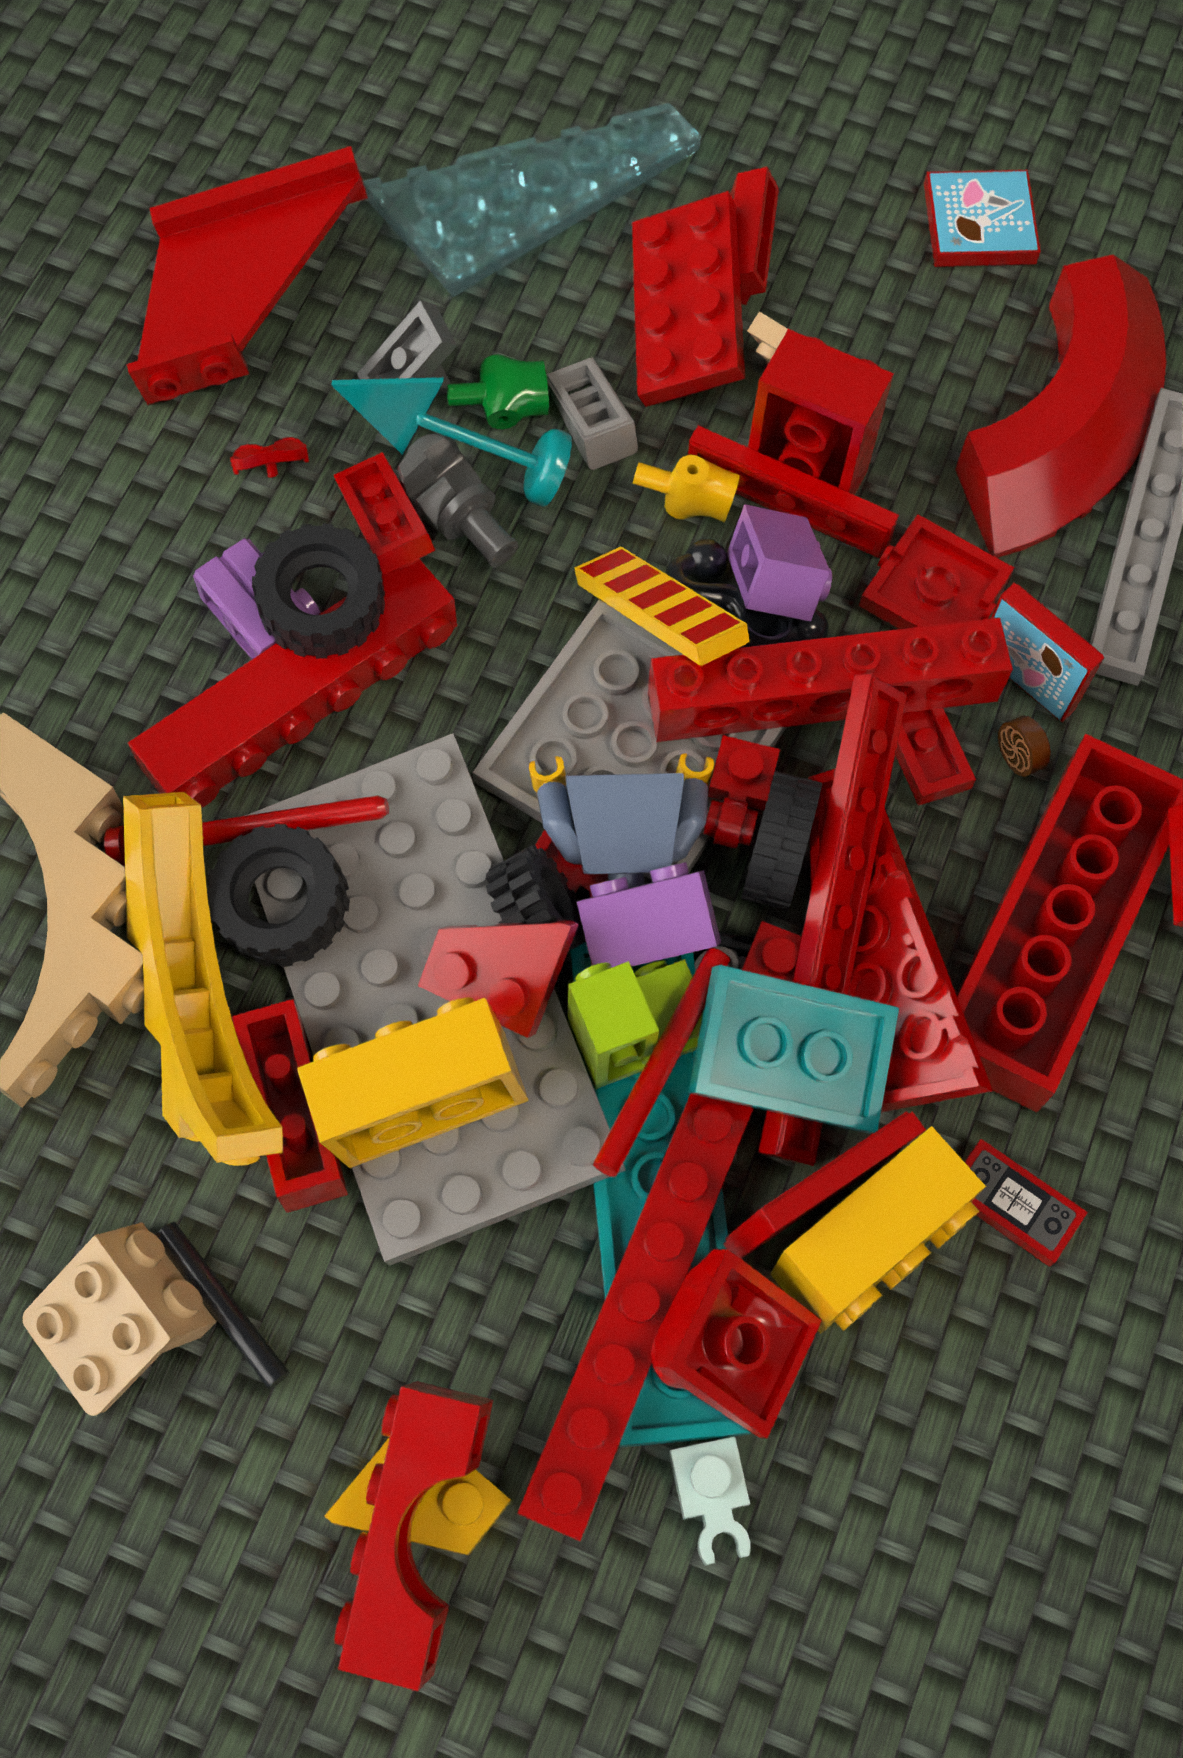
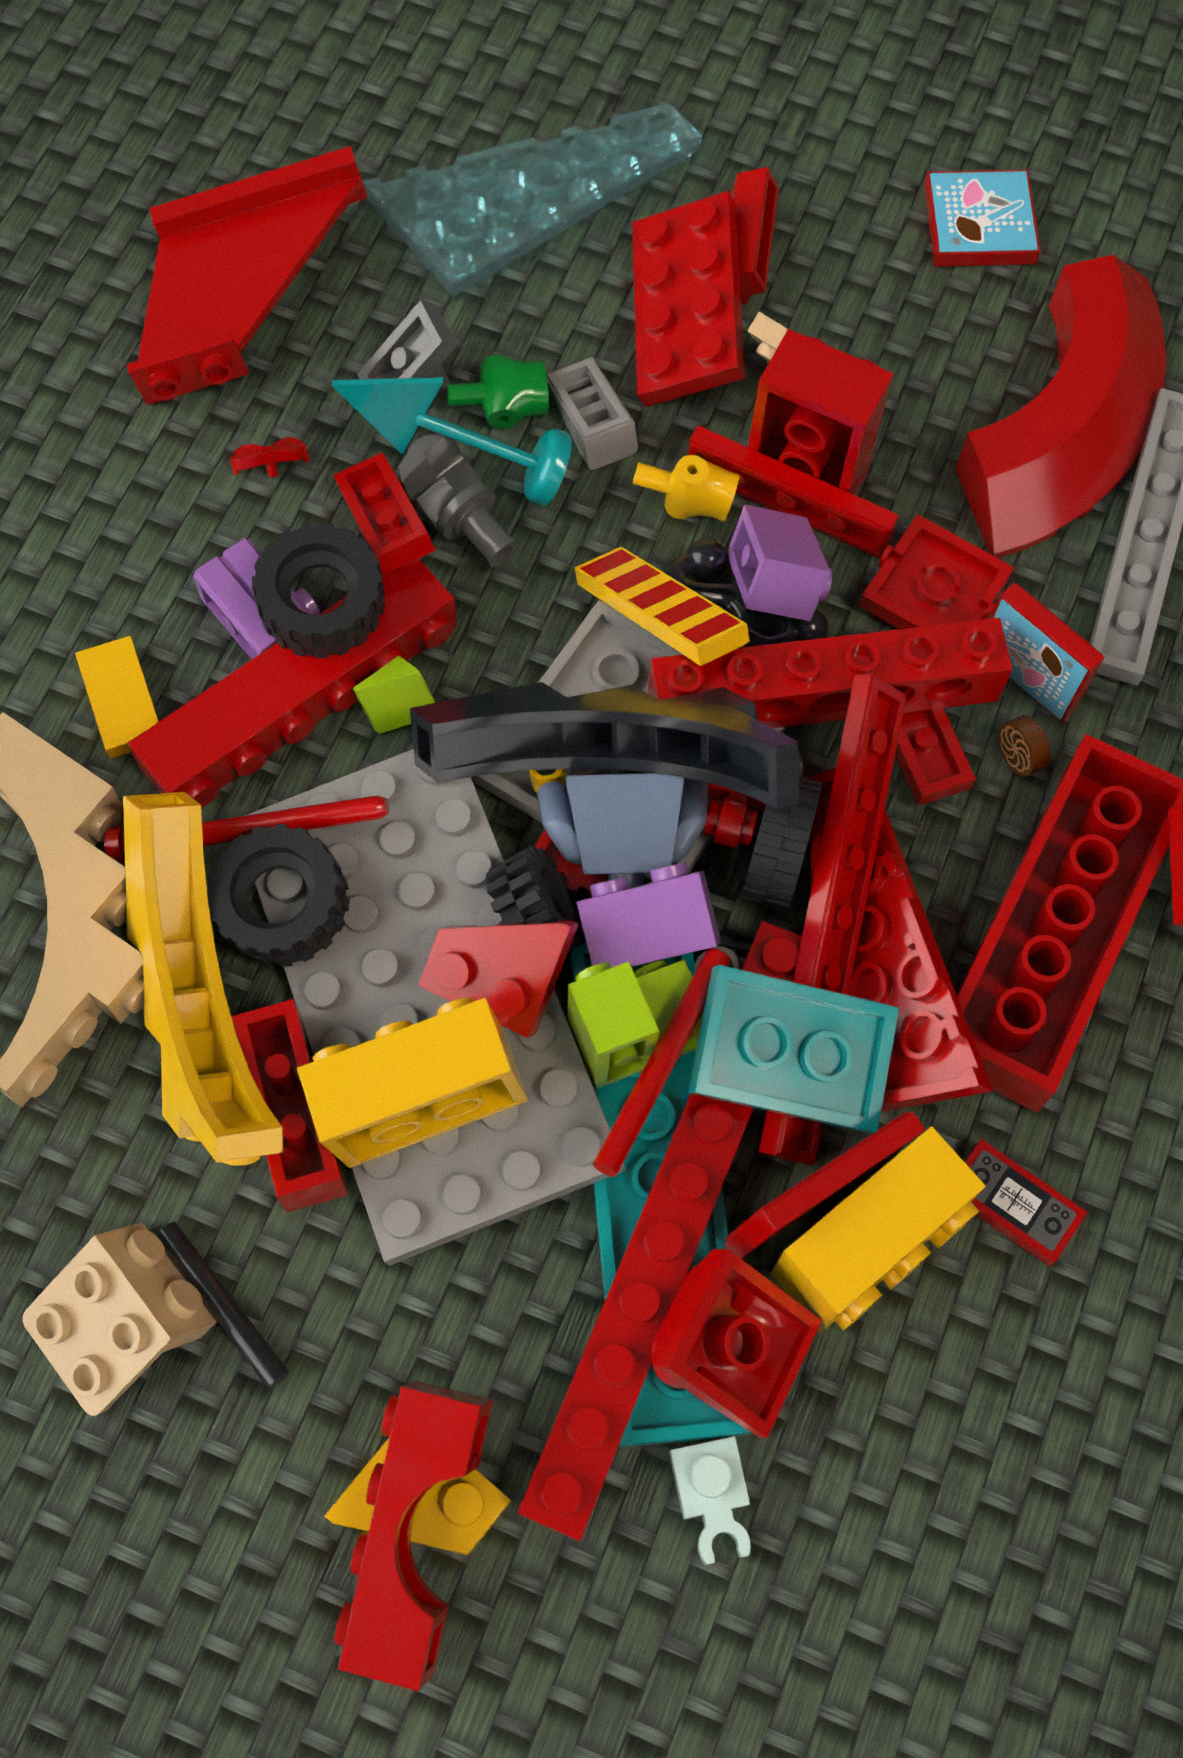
none -> yellow tile [75,636,159,759]
none -> lime slope [353,656,435,734]
none -> black arch [410,682,803,809]

